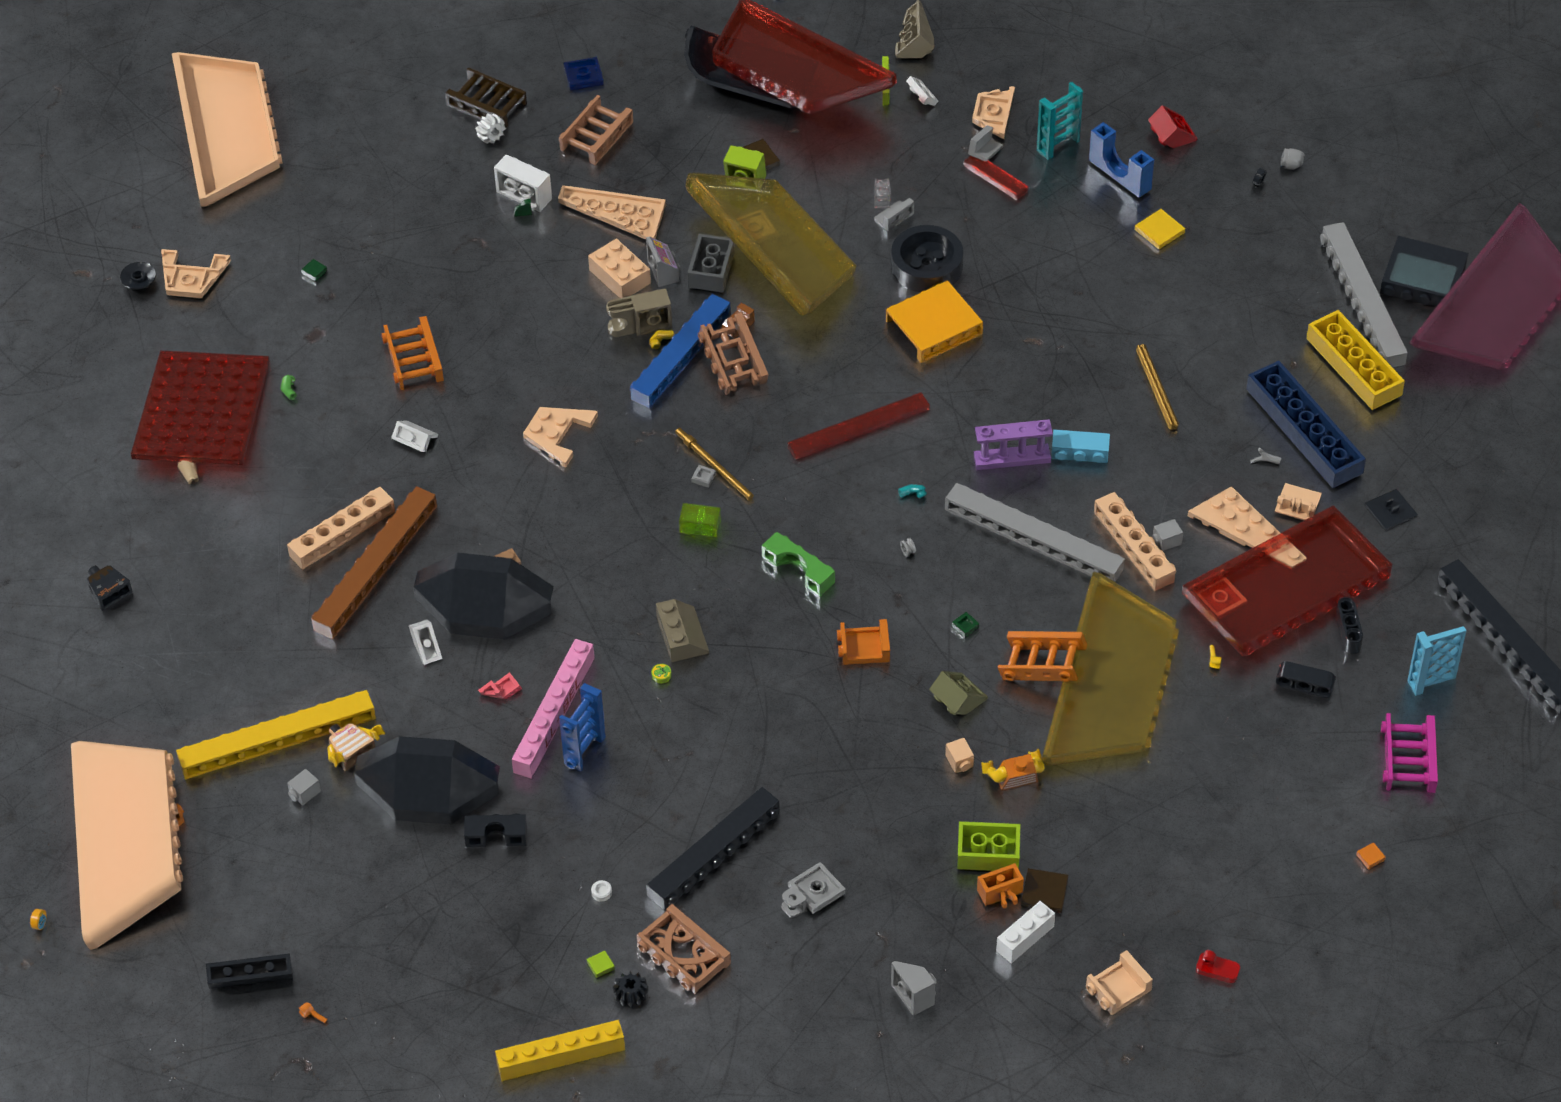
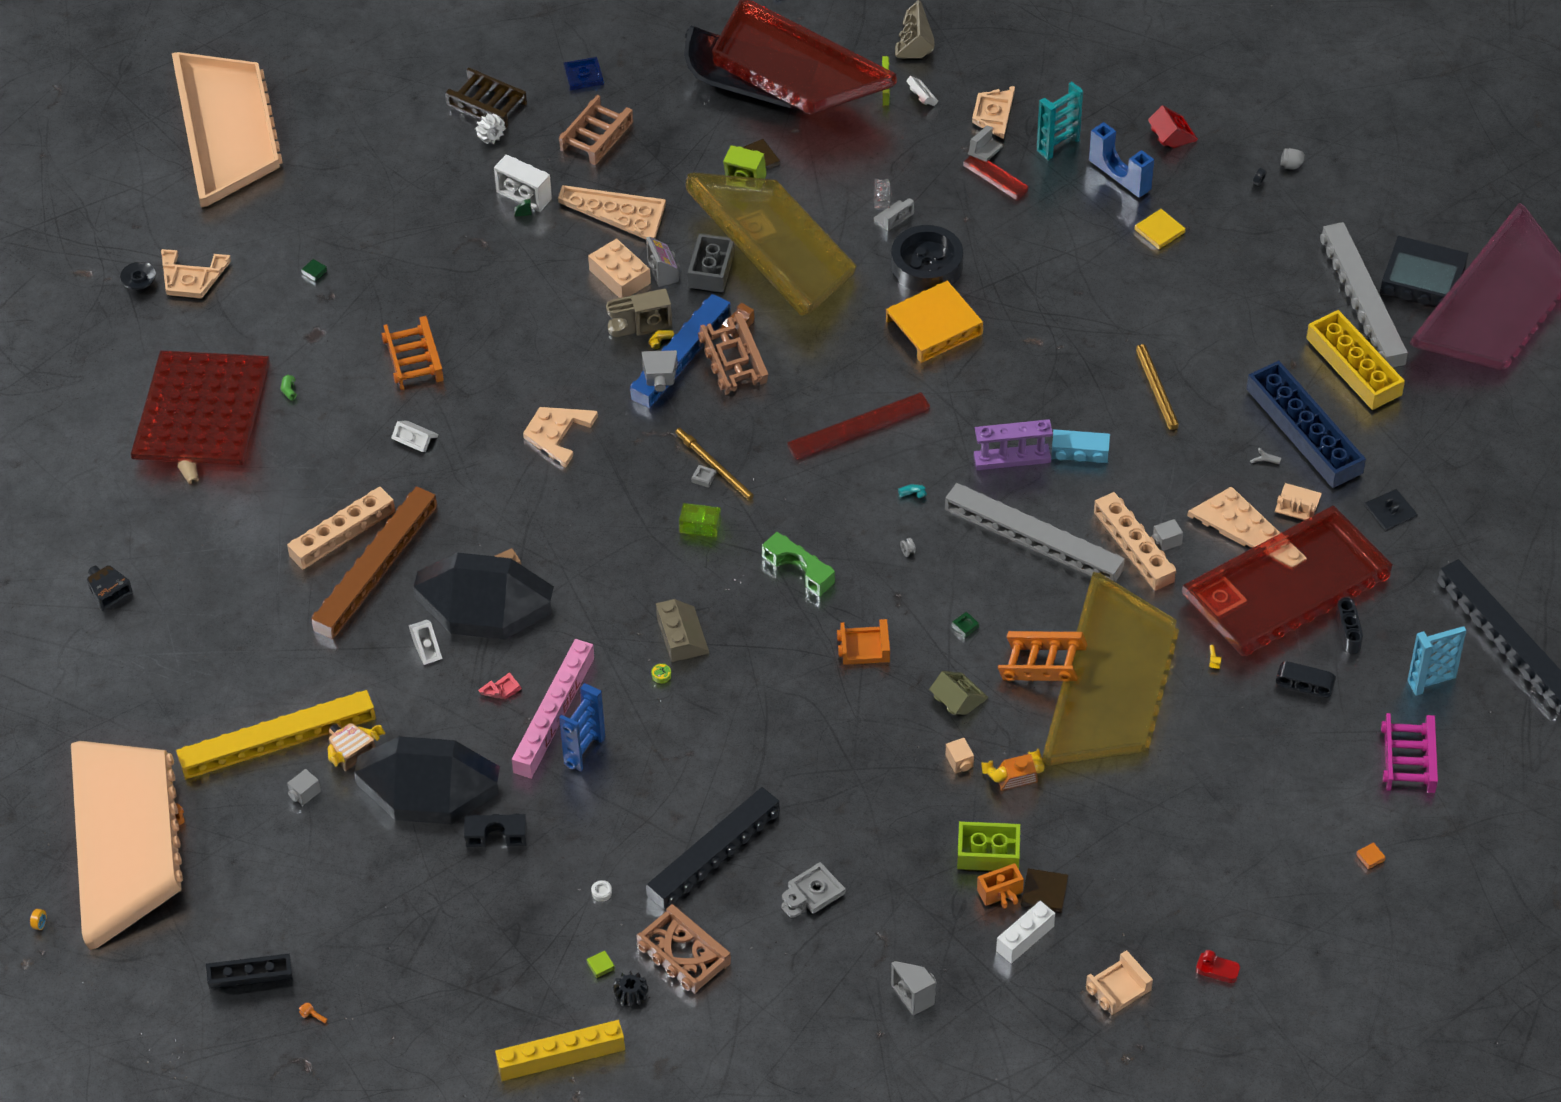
none -> light grey torso [642,350,678,392]

